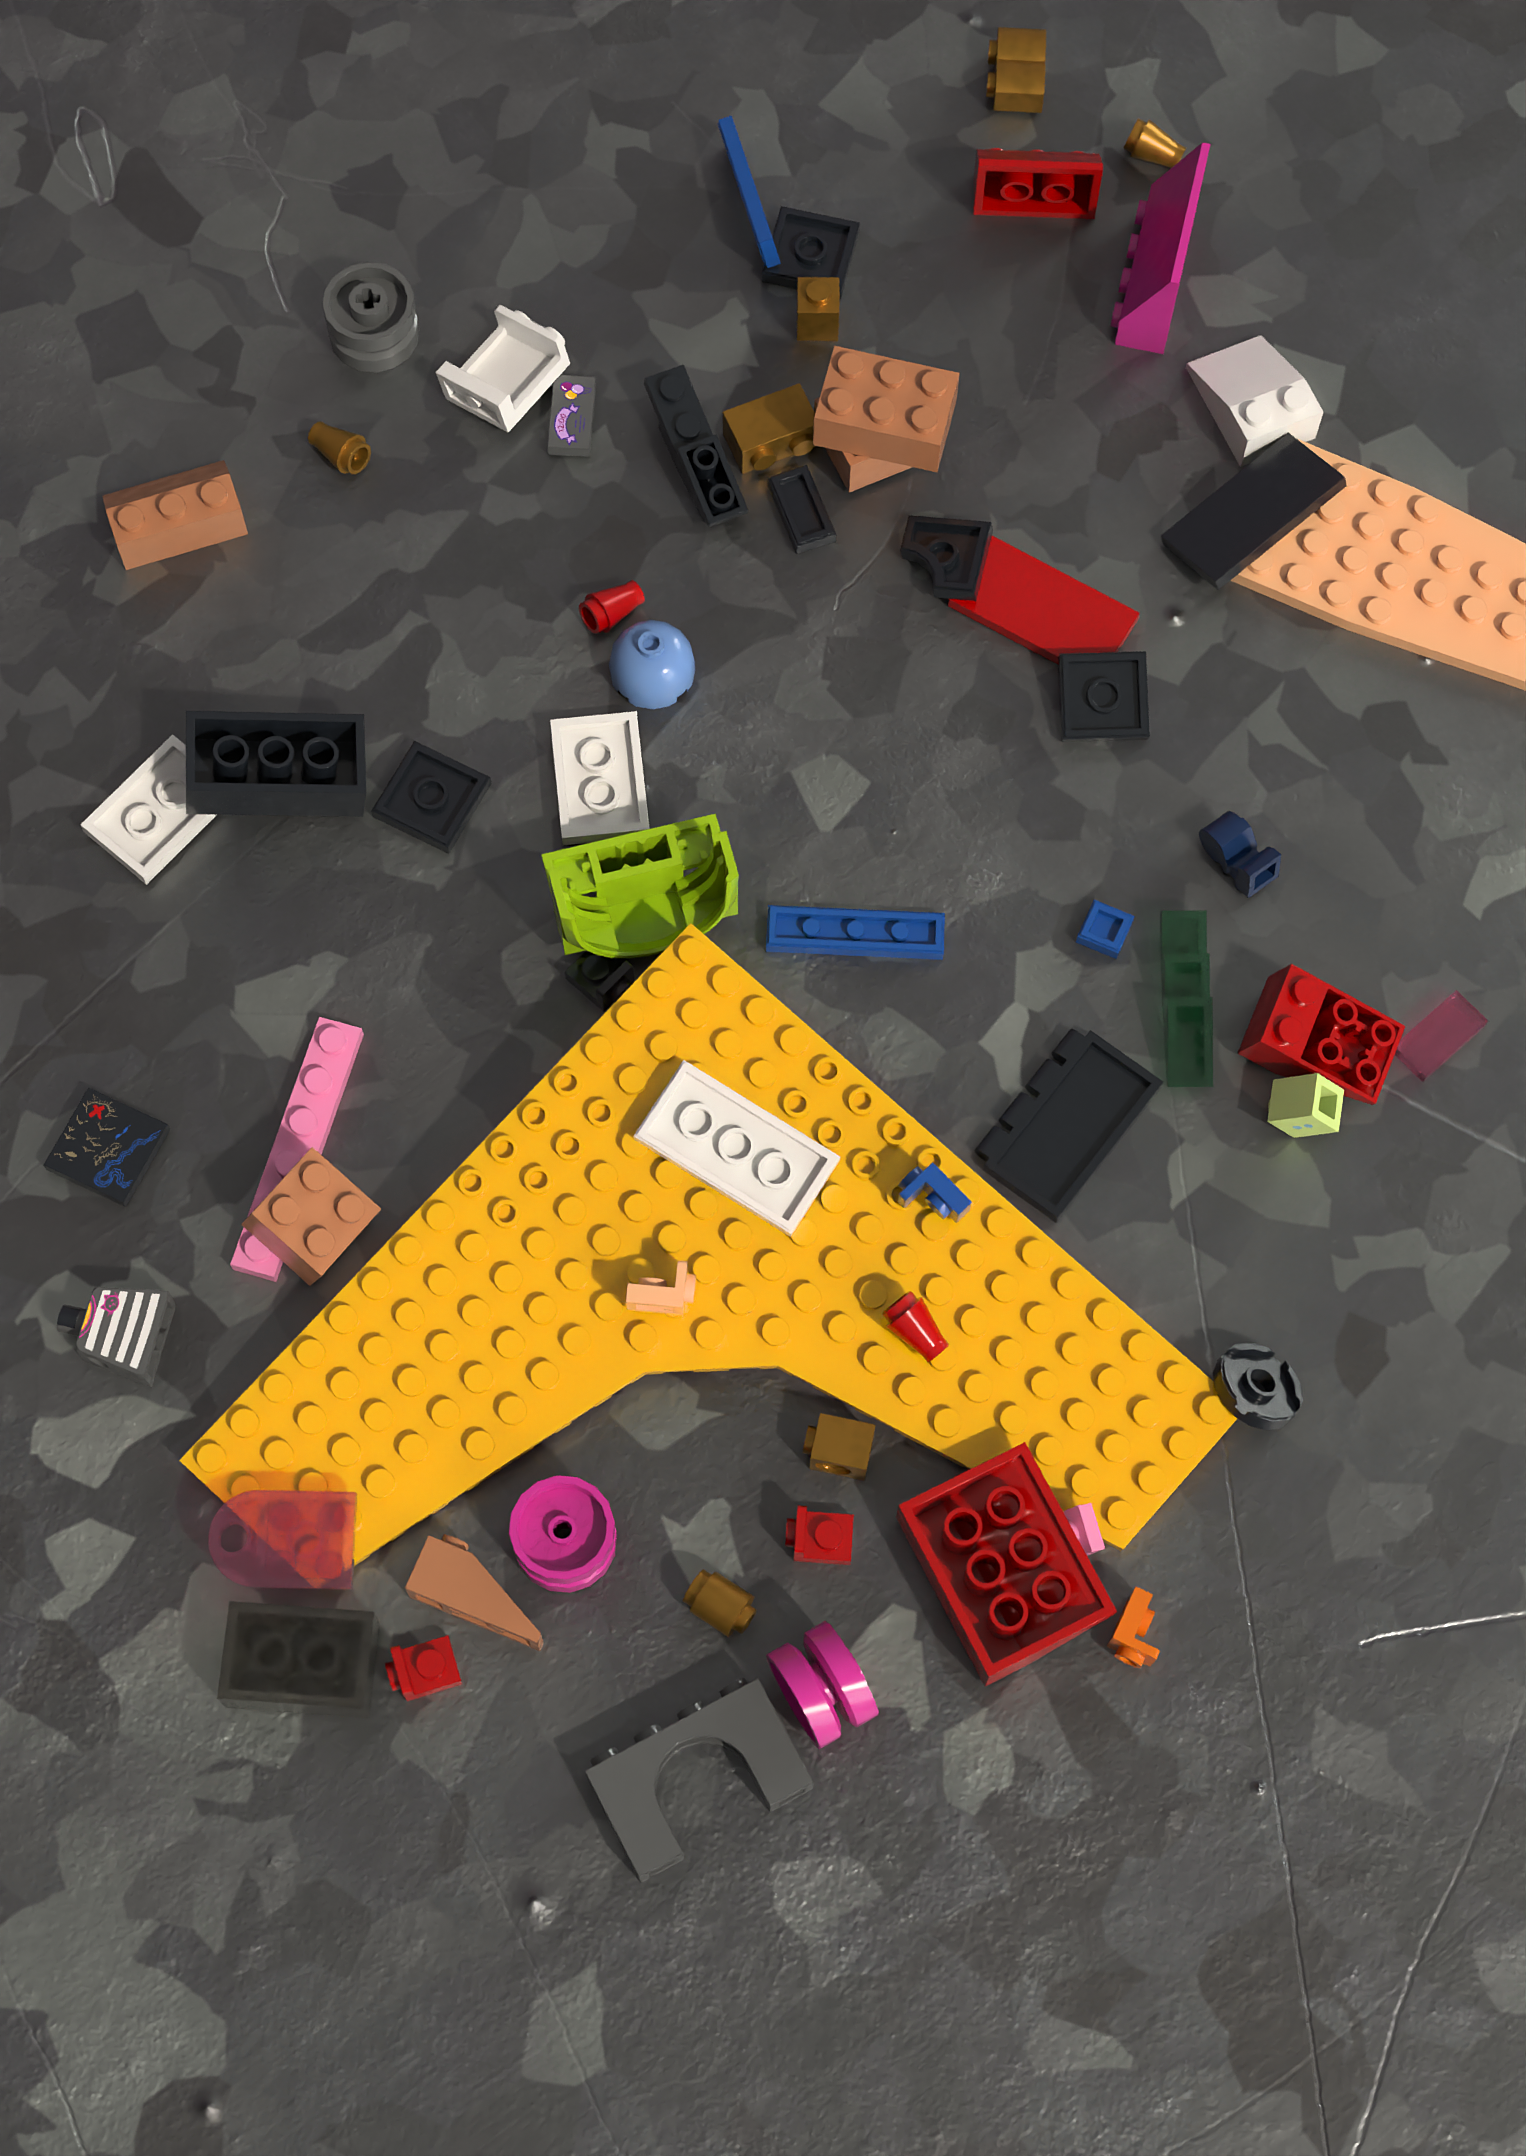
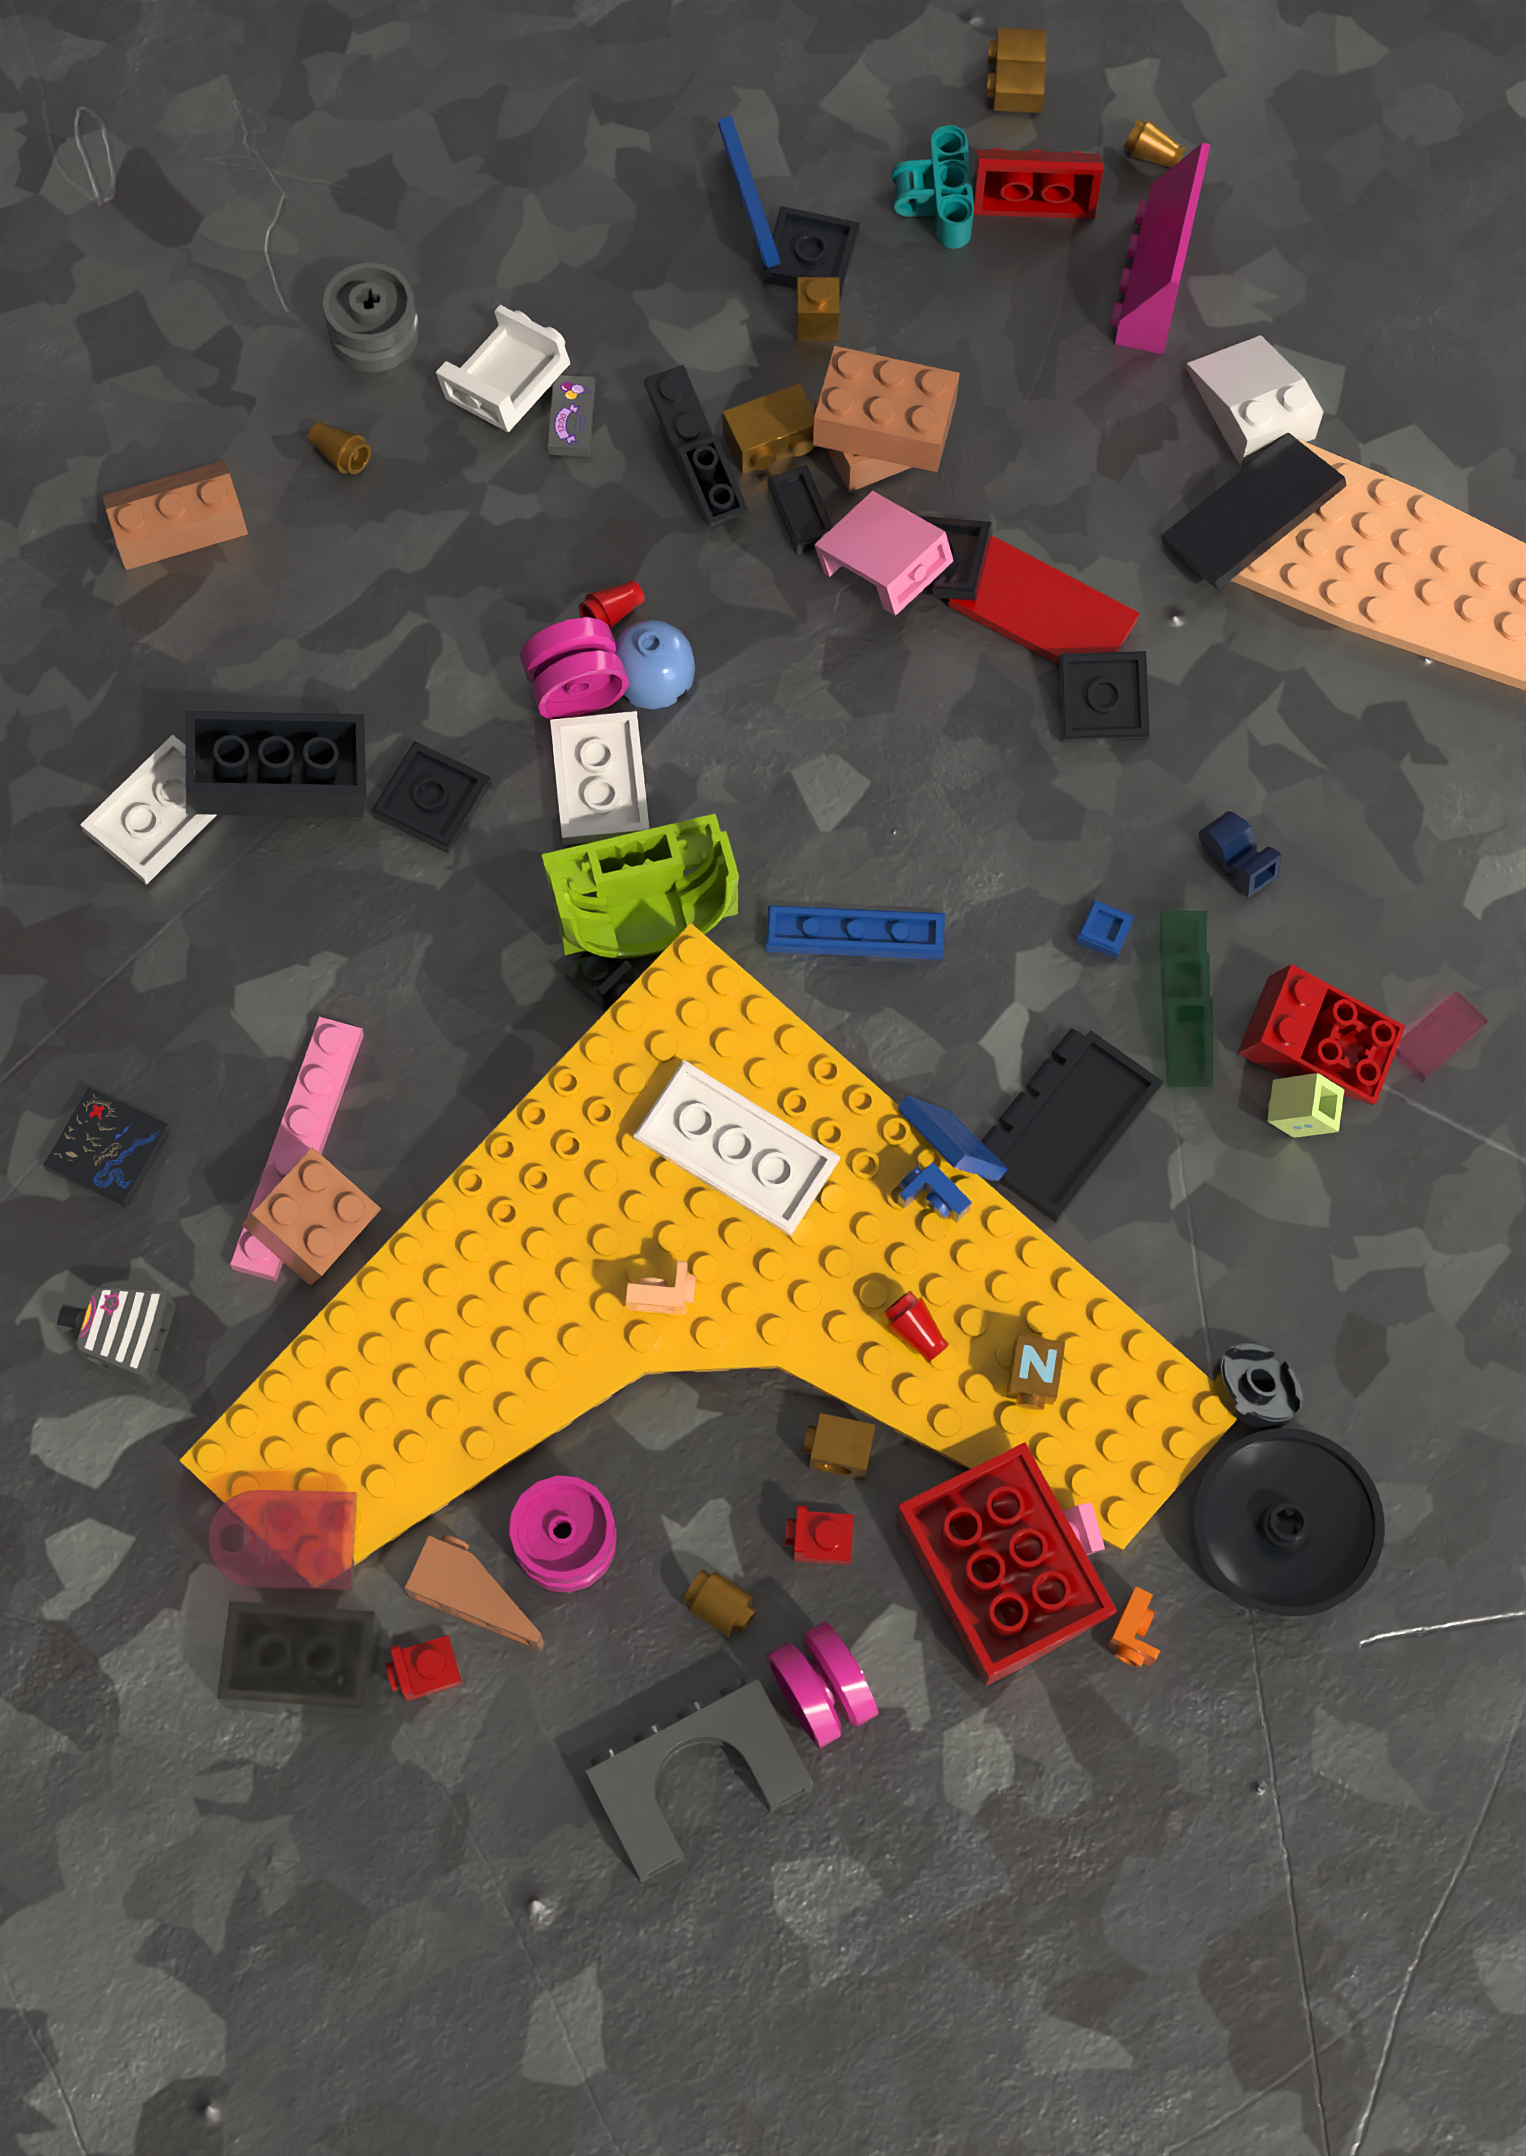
none -> dark pink wheel [519,617,629,720]
none -> bright pink panel [815,491,954,616]
none -> teal piece [891,125,974,249]
none -> blue tile [898,1095,1008,1181]
none -> pearl gold brick [1006,1334,1065,1410]
none -> black dish [1191,1428,1385,1620]

